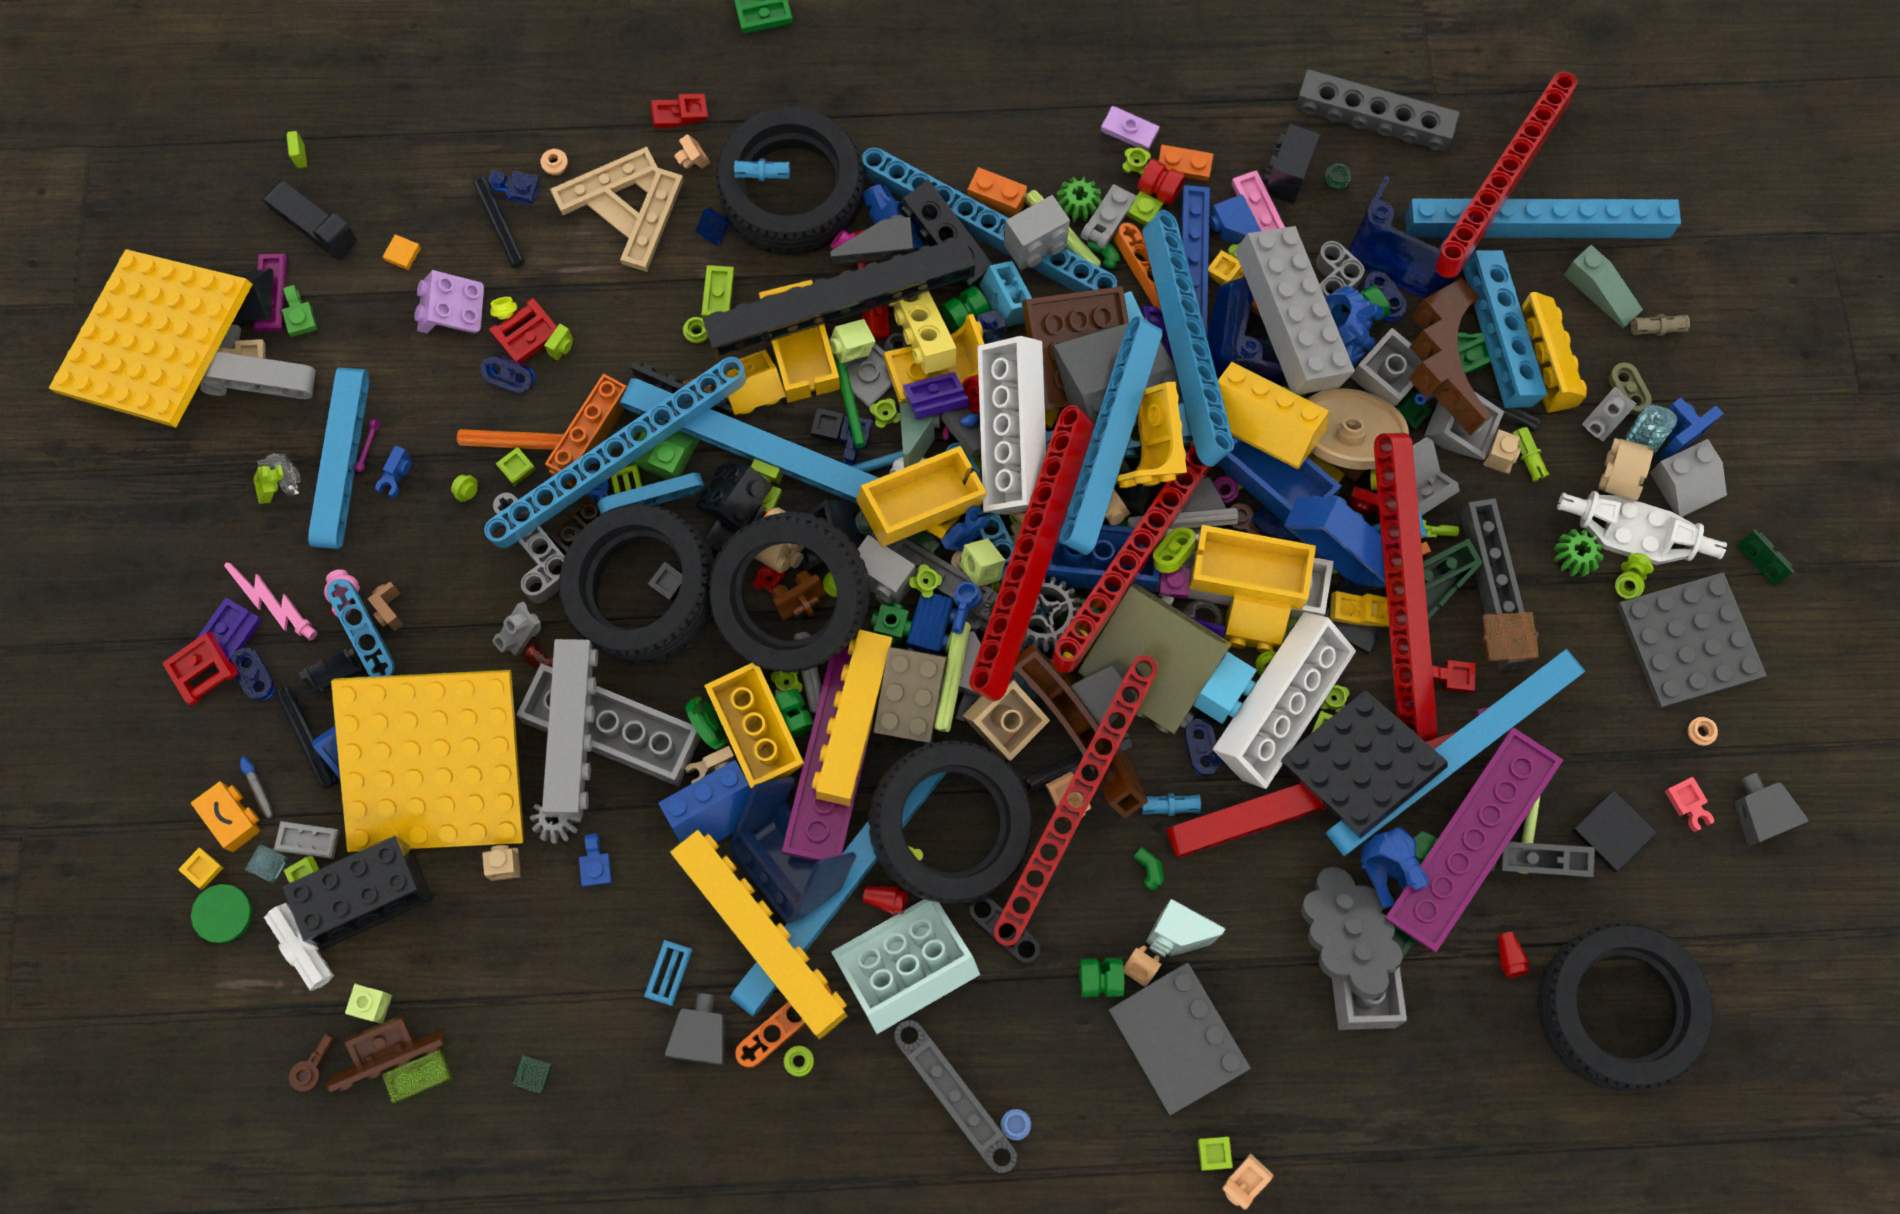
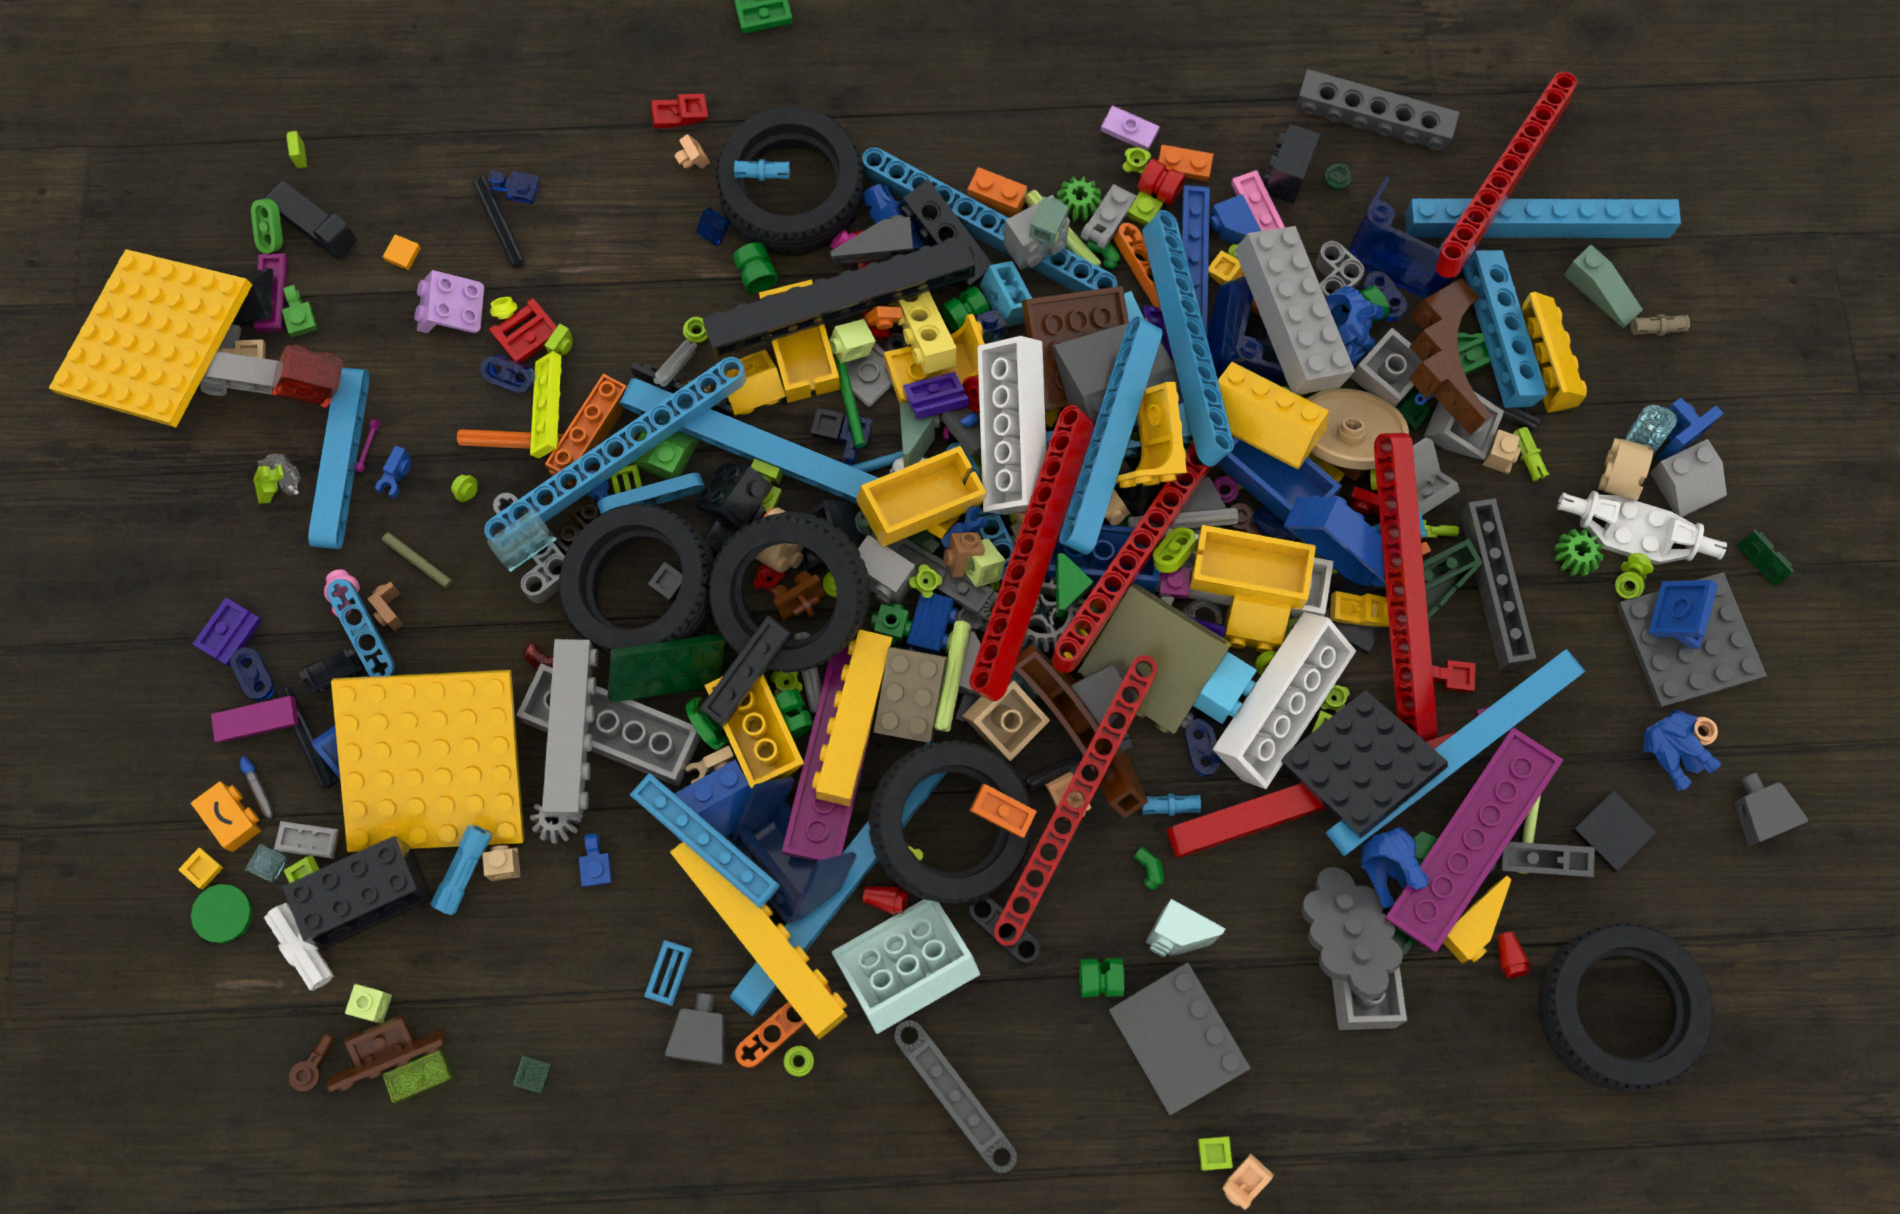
red plate [162,632,238,706] -> none
bright pink piece [225,563,318,640] -> none
light grey hips [492,602,541,656] -> none
lime tile [496,447,536,486] -> none
light nougat plate [541,149,568,175] -> none
tan plate [550,147,684,272] -> none
lime plate [701,265,735,318] -> none
lime plate [870,398,901,429] -> none
blue plate [951,582,982,634] -> none
medium blue plate [1001,1109,1031,1140] -> none
light nougat tile [1123,946,1161,987] -> none
clear orange piece [1482,612,1539,661] -> none
light grey hips [1582,386,1637,441] -> none
olive plate [1609,363,1652,415] -> none
coral plate [1665,777,1714,832] -> none
none -> magenta tile [211,696,299,743]
none -> bright green plate [251,198,283,254]
none -> clear red brick [271,345,343,407]
none -> olive bar [382,532,453,589]
none -> dark azure axle [430,824,493,915]
none -> clear light blue bracket [487,510,556,572]
none -> neon yellow plate [530,351,562,459]
none -> dark green plate [607,634,725,703]
none -> dark azure tile [630,773,781,909]
none -> light grey axle [653,339,697,387]
none -> black tile [700,616,793,726]
none -> green wheel [733,242,778,293]
none -> orange plate [865,306,902,329]
none -> medium nougat bracket [944,532,985,577]
none -> orange plate [969,784,1037,838]
none -> sand green brick [1029,196,1069,247]
none -> green slope [1055,553,1093,617]
none -> yellow slope [1443,876,1511,963]
none -> blue piece [1642,709,1721,791]
none -> blue bracket [1648,580,1718,649]

